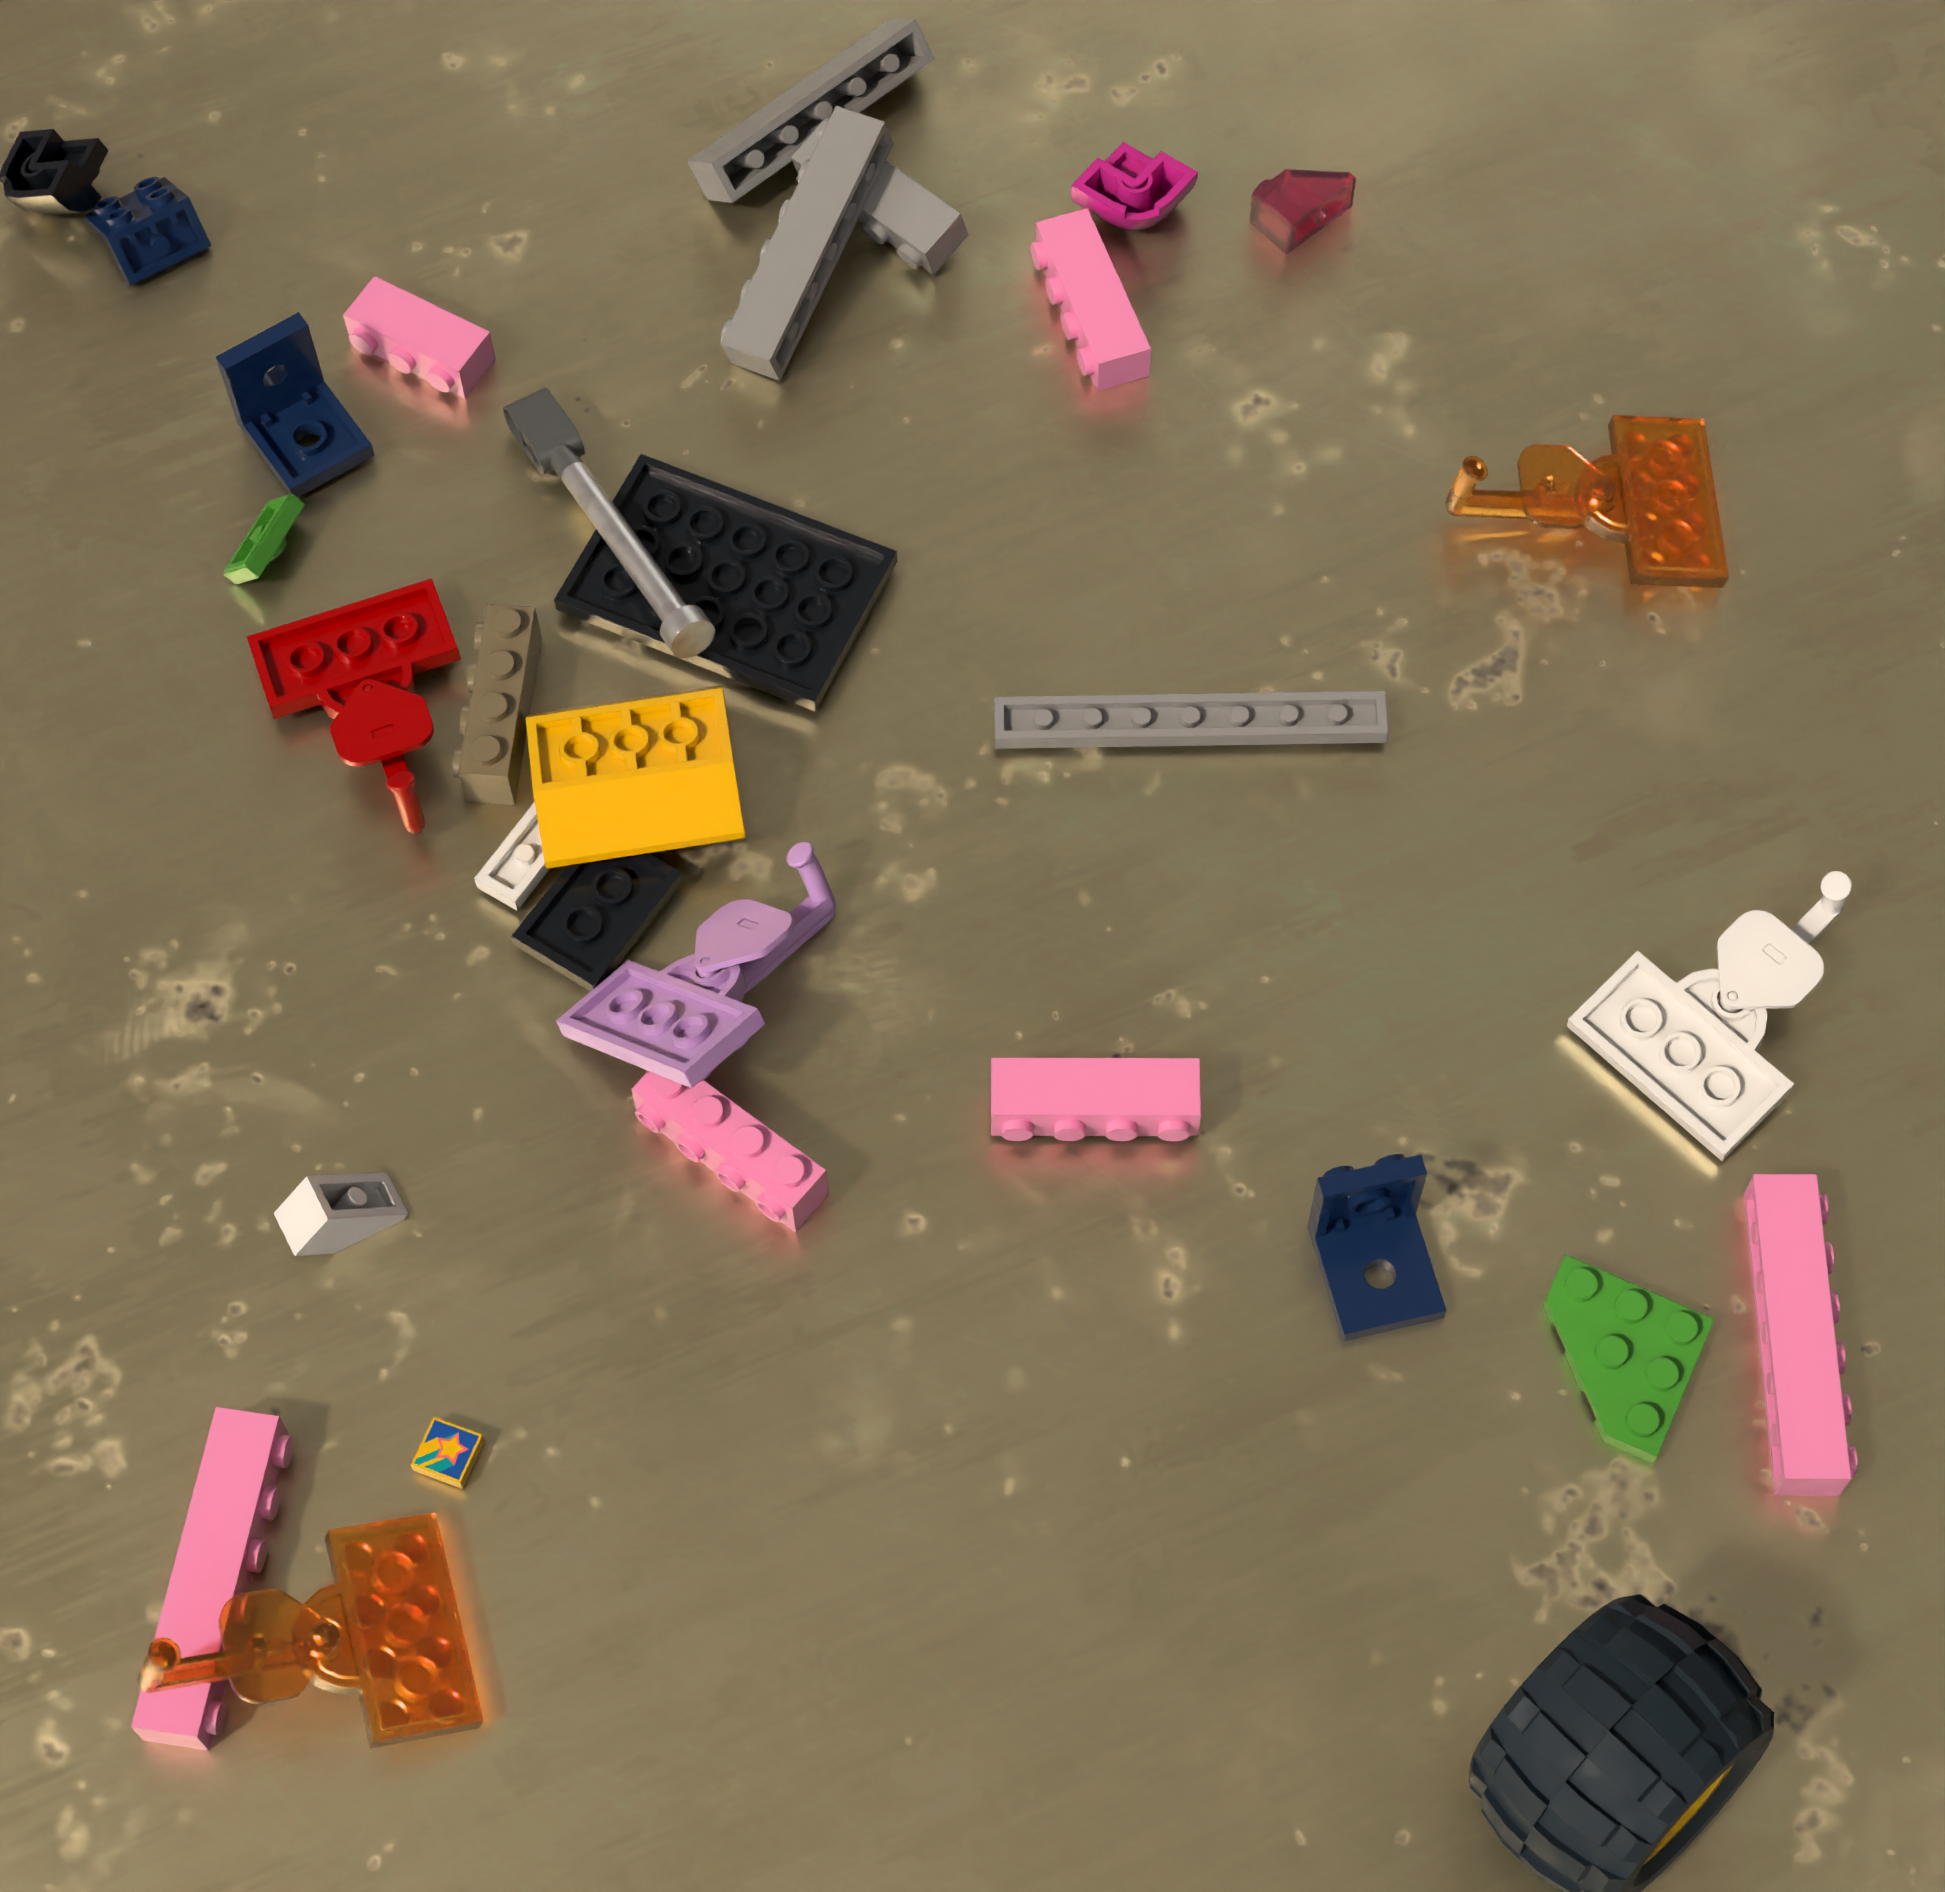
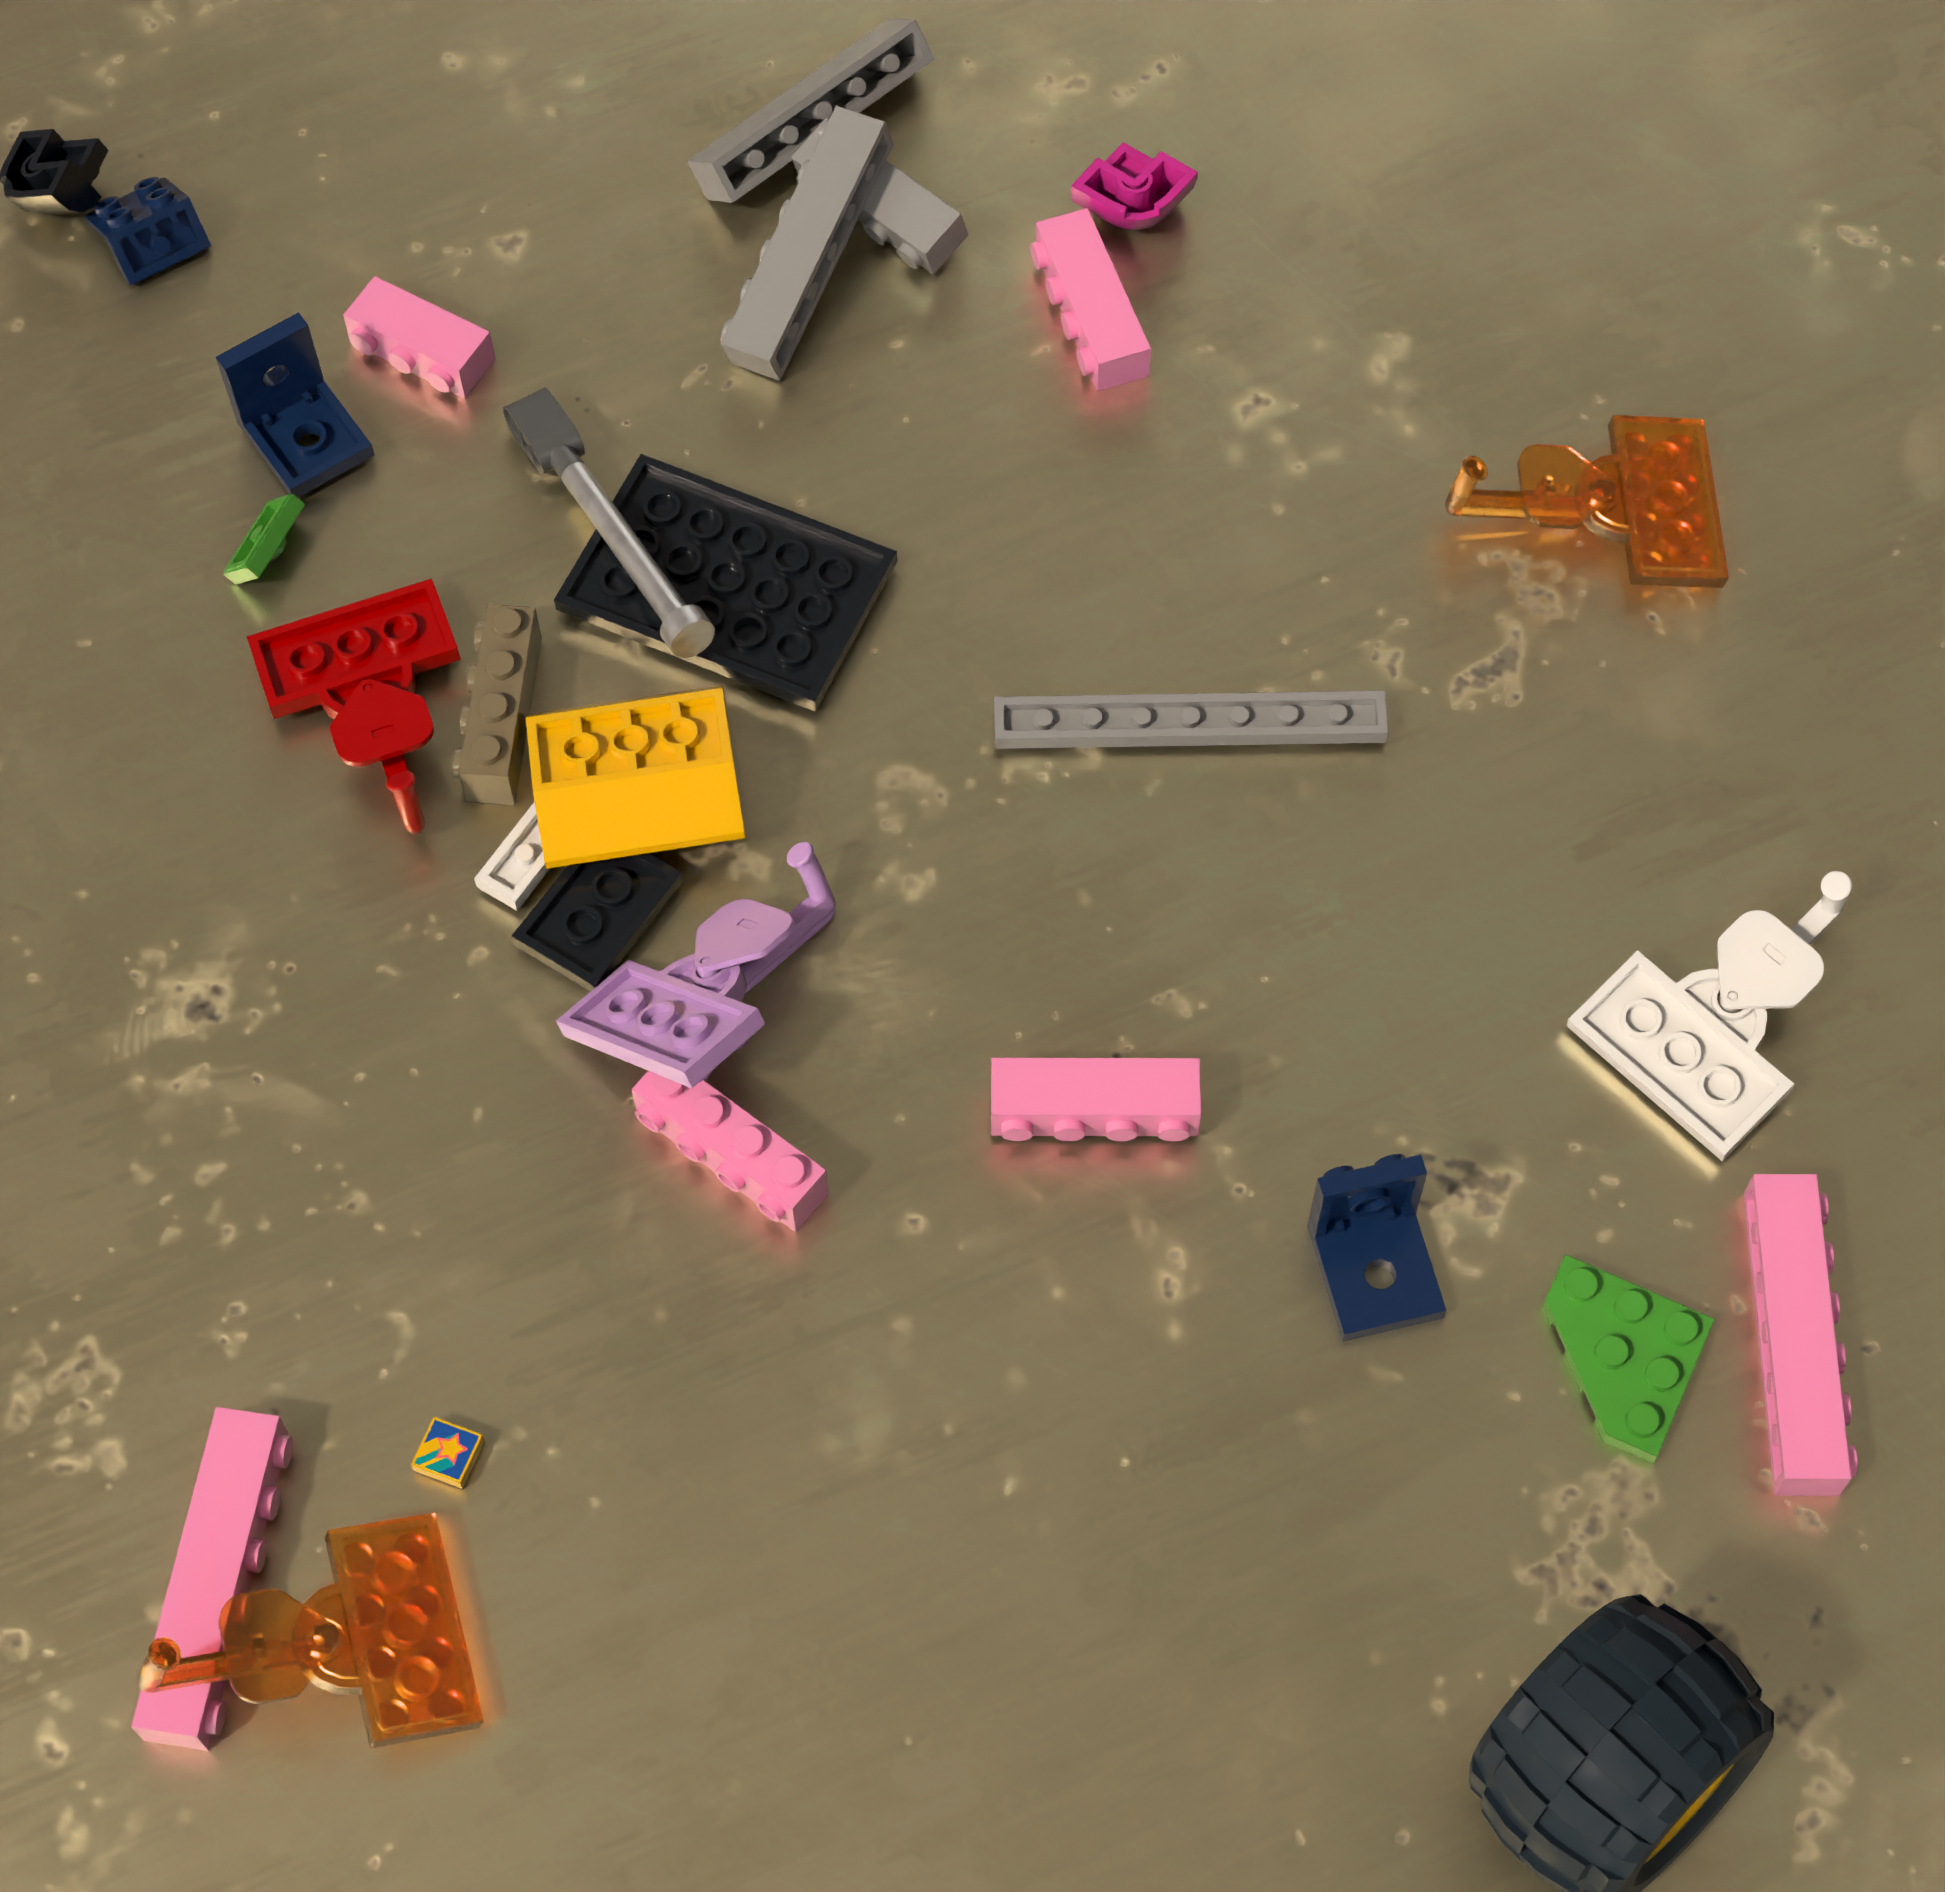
white slope [274,1172,408,1256] -> none
clear pink slope [1249,169,1356,255] -> none

